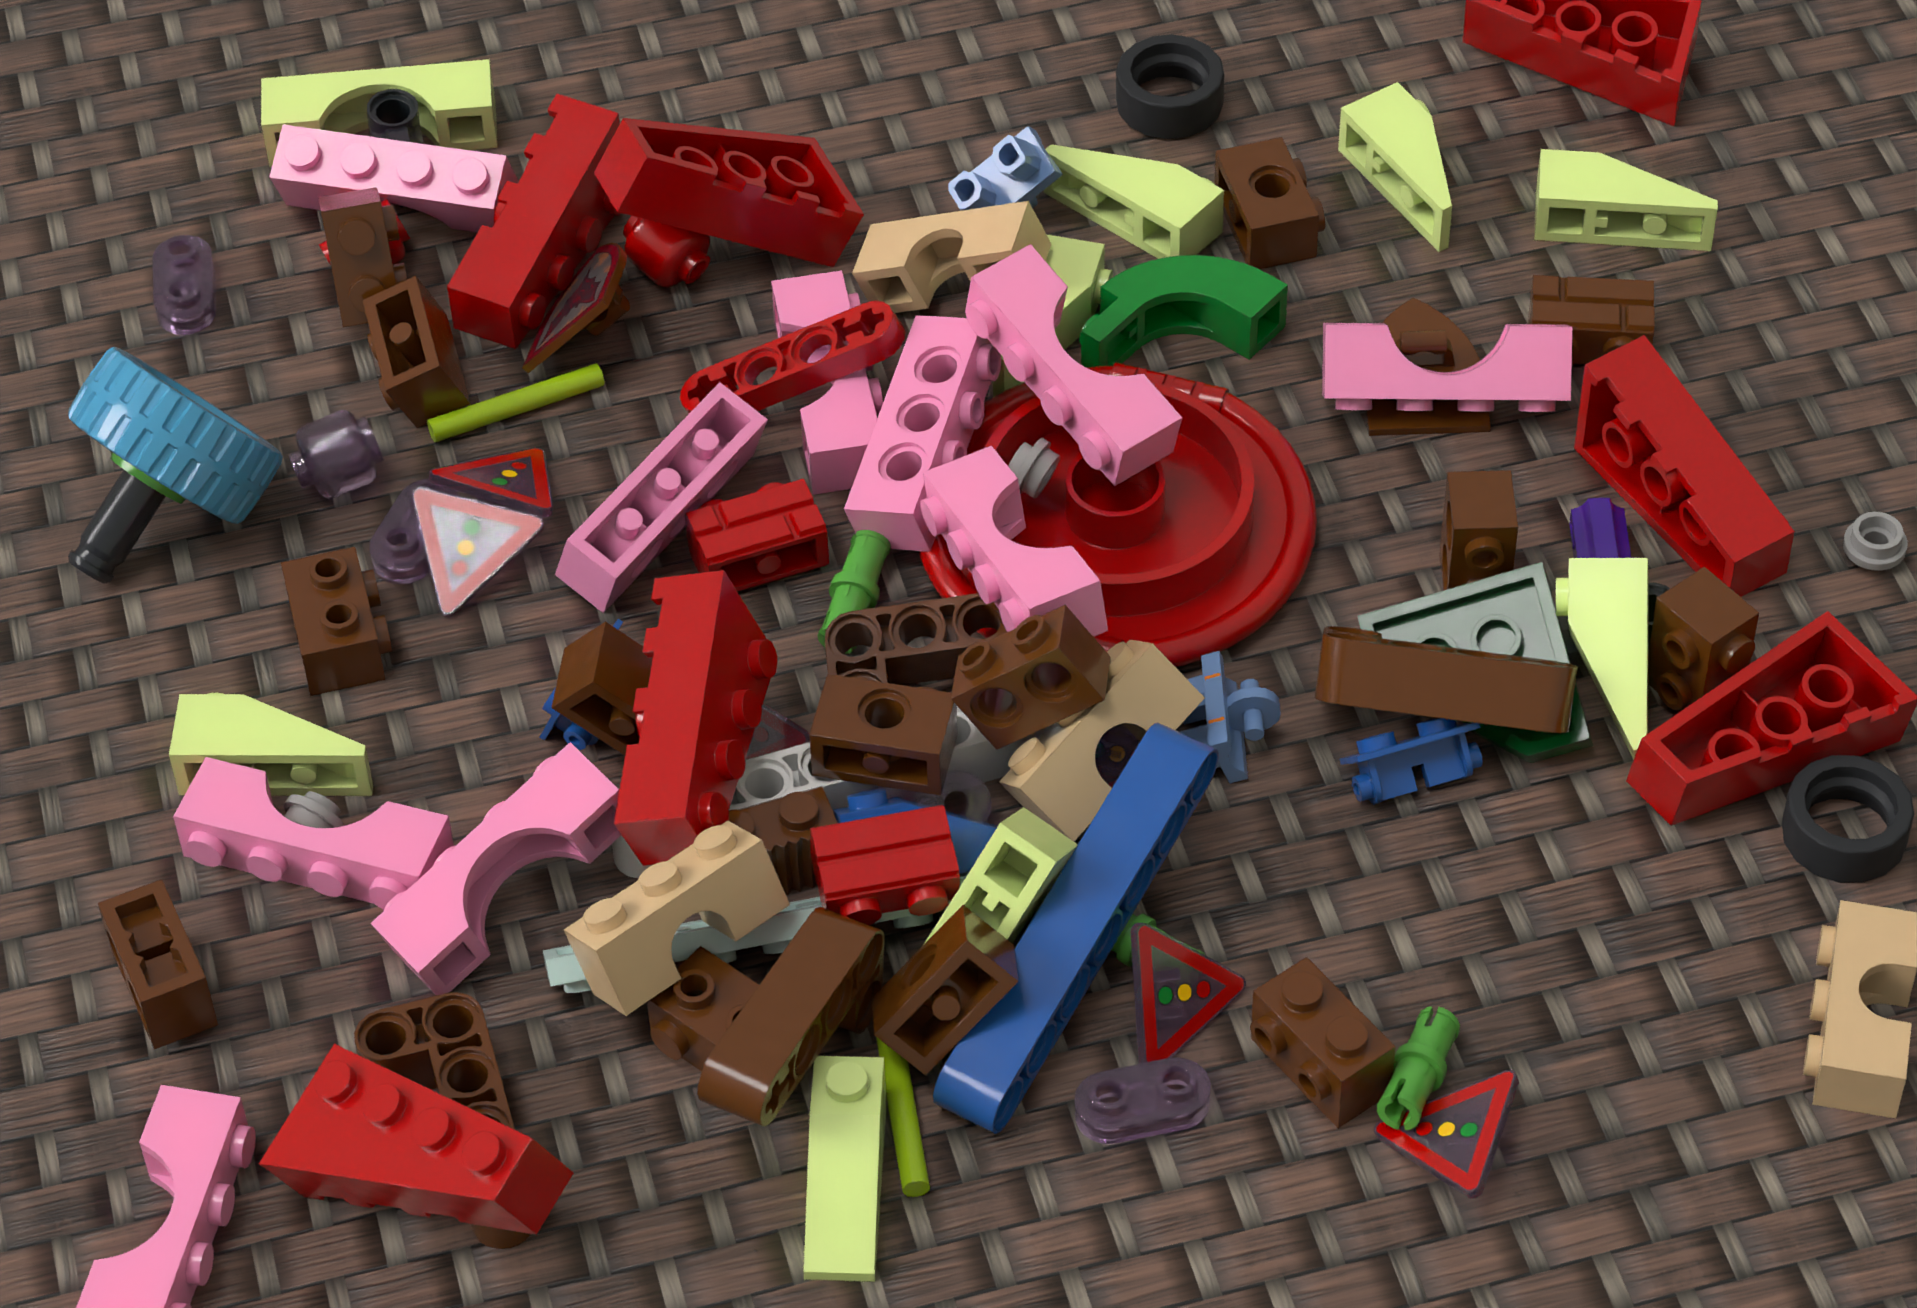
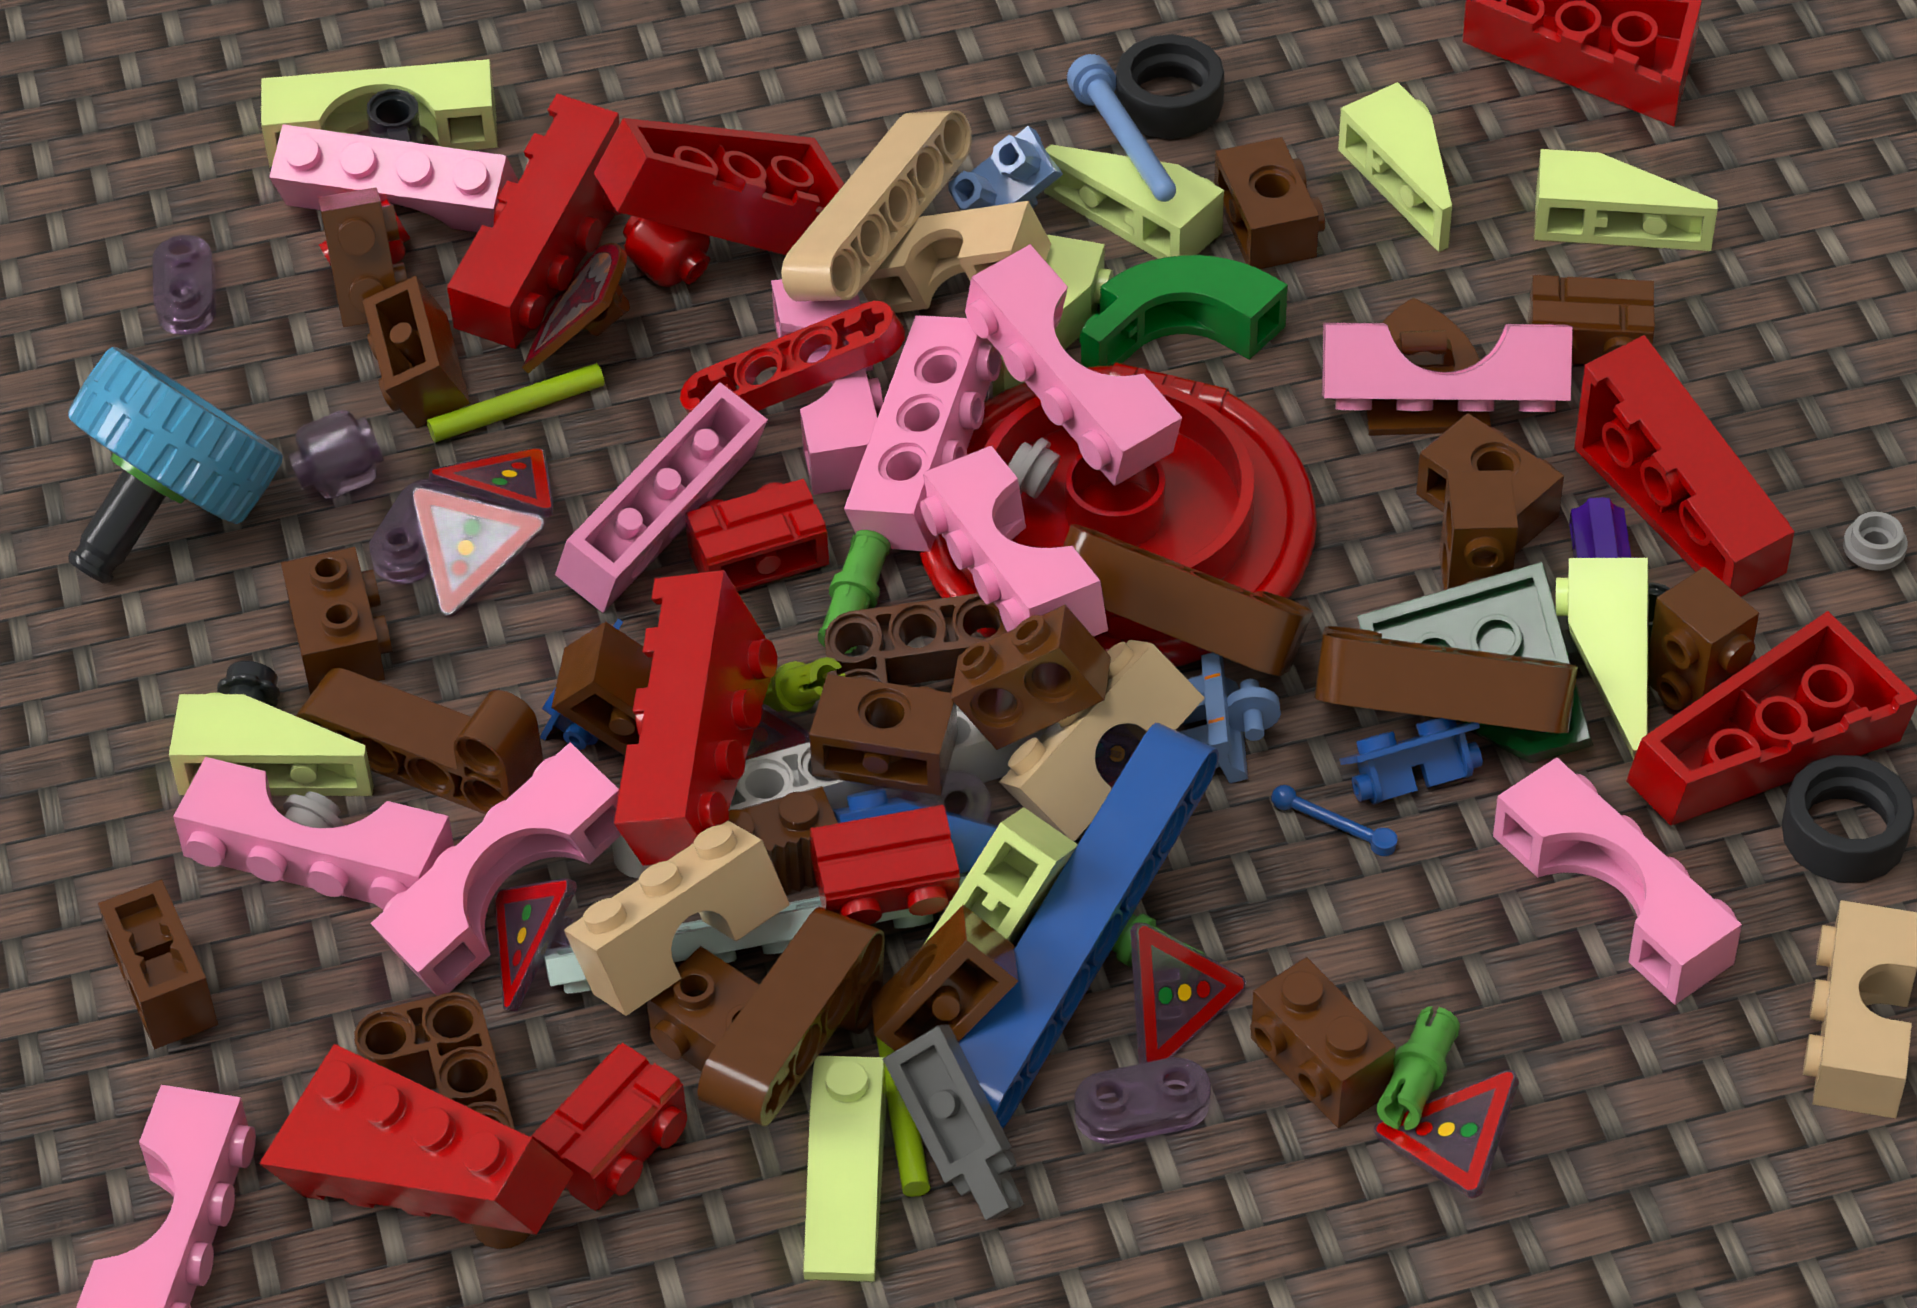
none -> black plate [217,661,280,707]
none -> reddish brown beam [295,668,544,815]
none -> piece [494,878,577,1012]
none -> red brick [530,1043,687,1211]
none -> lime axle [762,657,846,714]
none -> tan beam [782,111,972,302]
none -> dark grey hinge [883,1025,1024,1220]
none -> reddish brown beam [1063,524,1313,676]
none -> medium blue piece [1067,54,1176,202]
none -> blue hinge [1271,785,1398,856]
none -> reddish brown brick [1416,413,1564,554]
none -> bright pink arch [1493,757,1742,1005]

